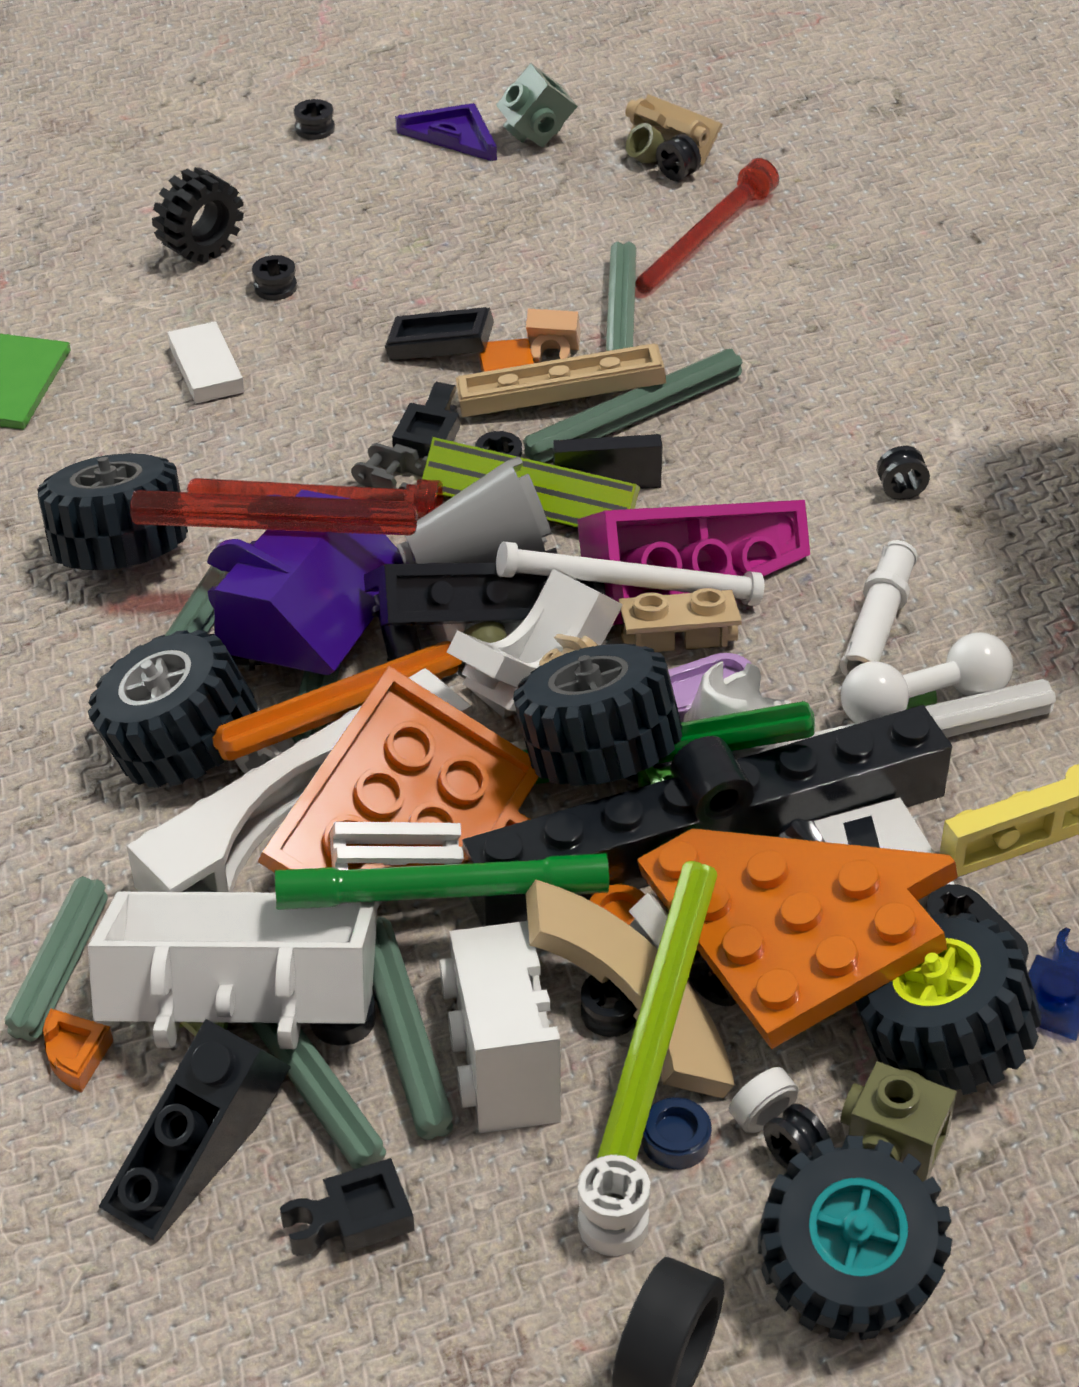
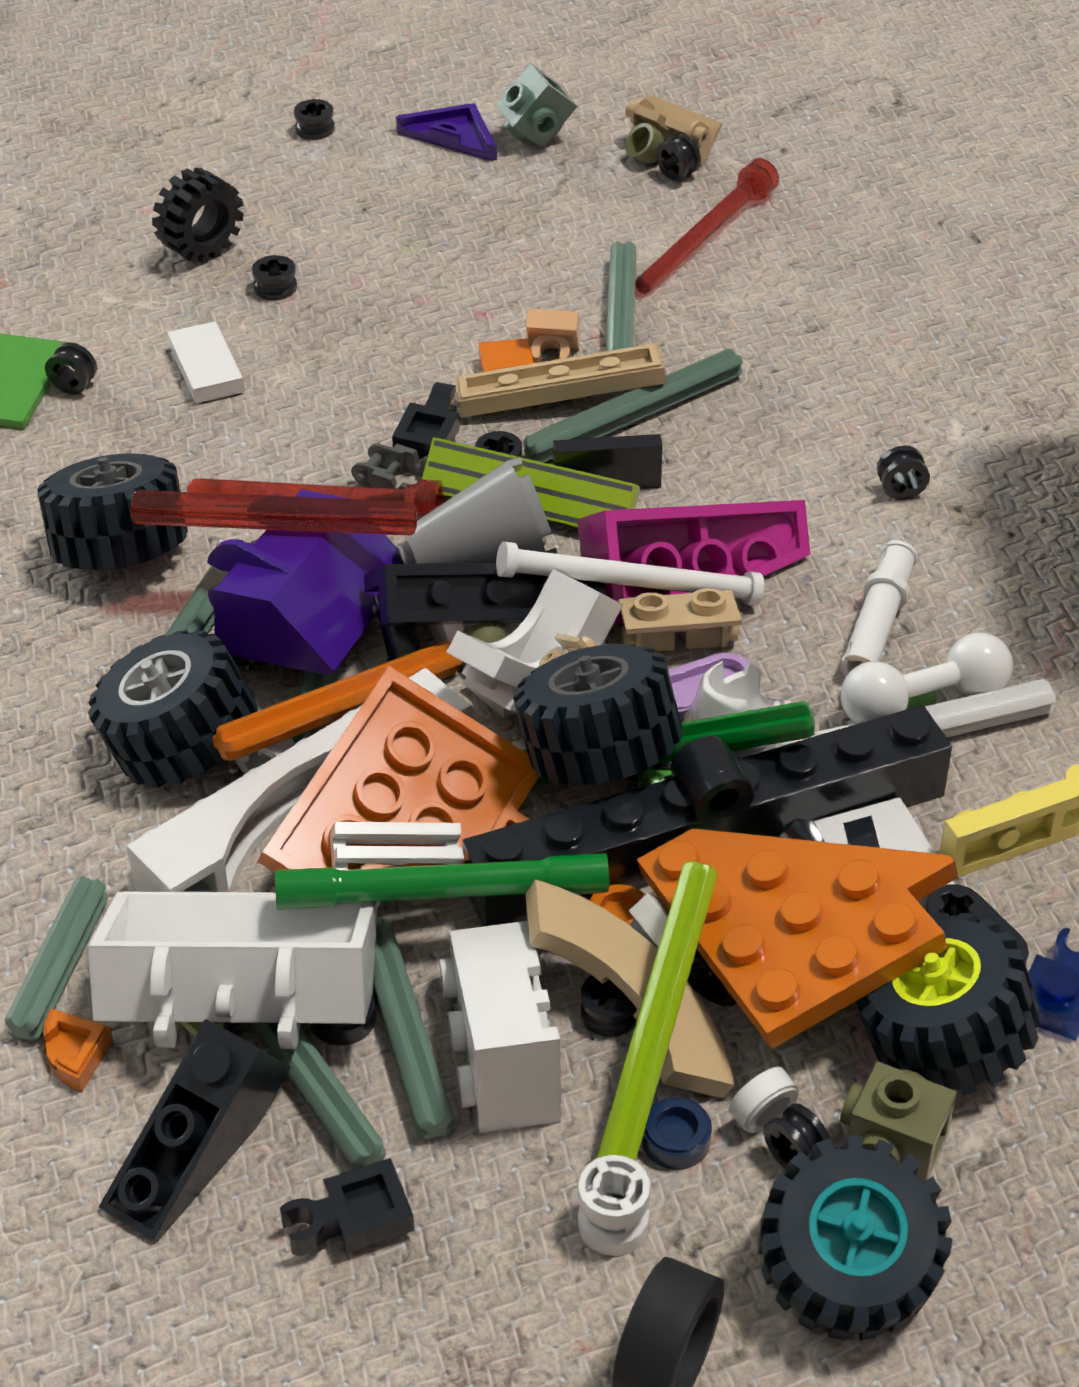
black tile [385,307,494,361] -> none
none -> black bush [44,342,98,395]

